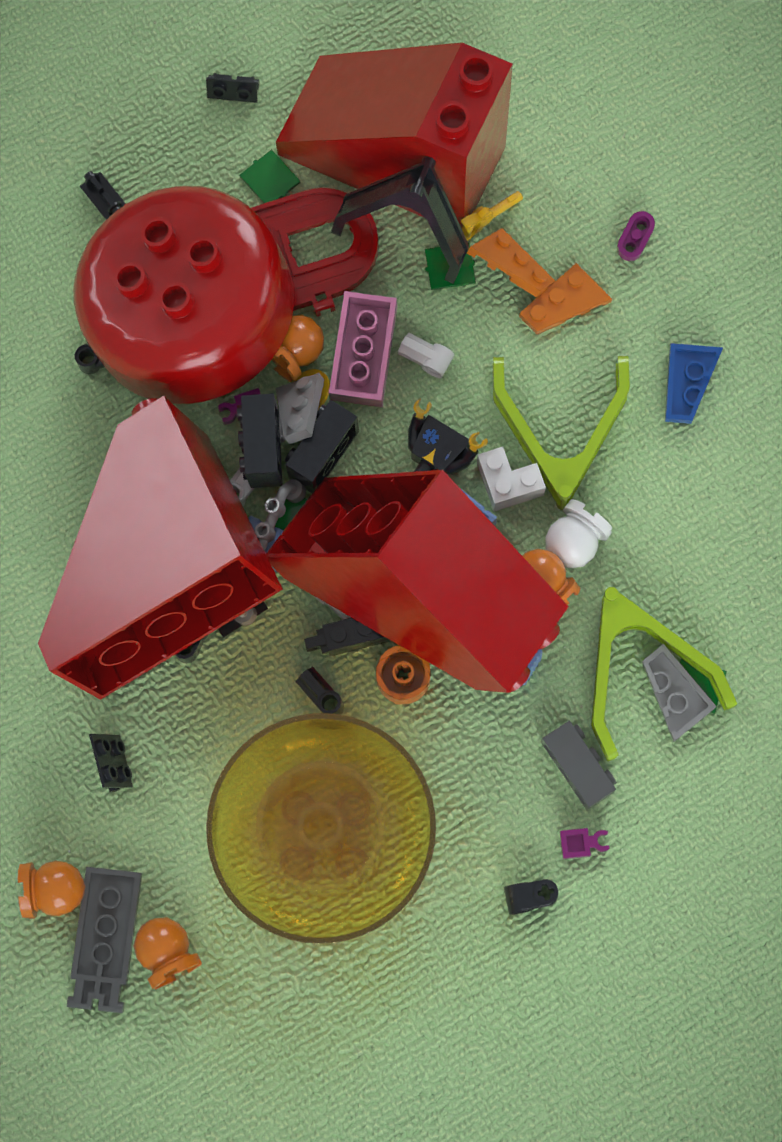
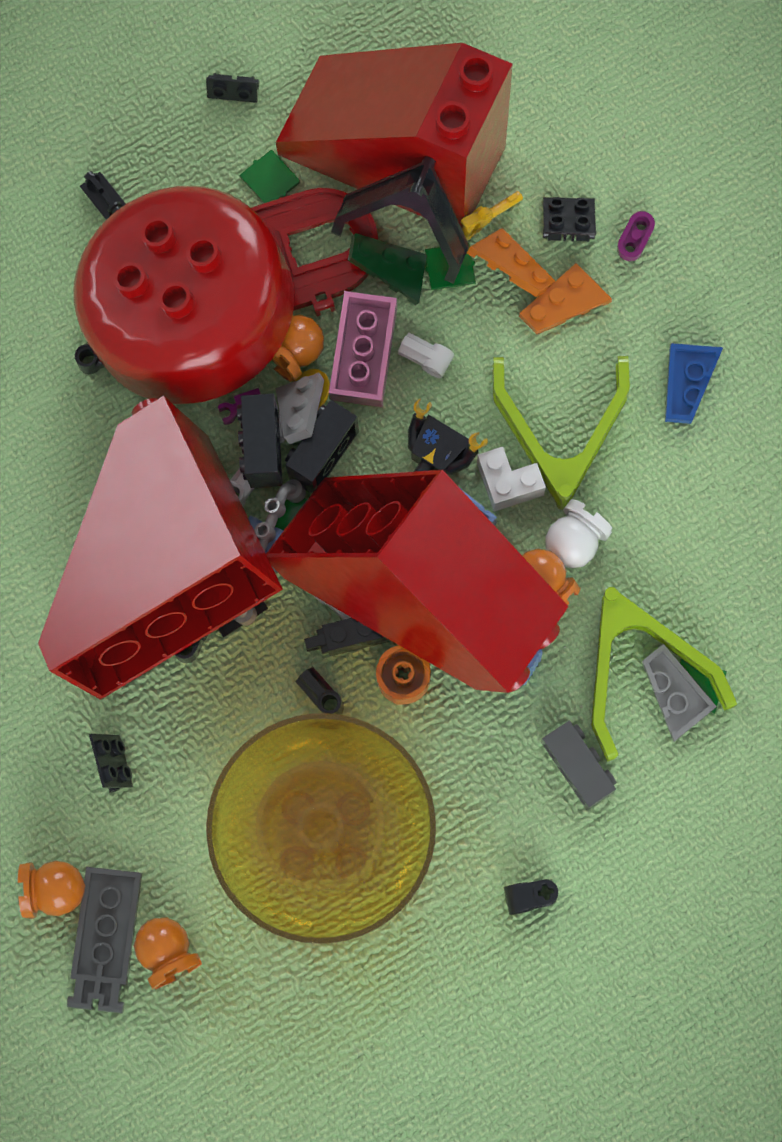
magenta plate [560,828,610,859] -> none
none -> dark green wing [348,233,427,306]
none -> black hinge [543,197,596,242]

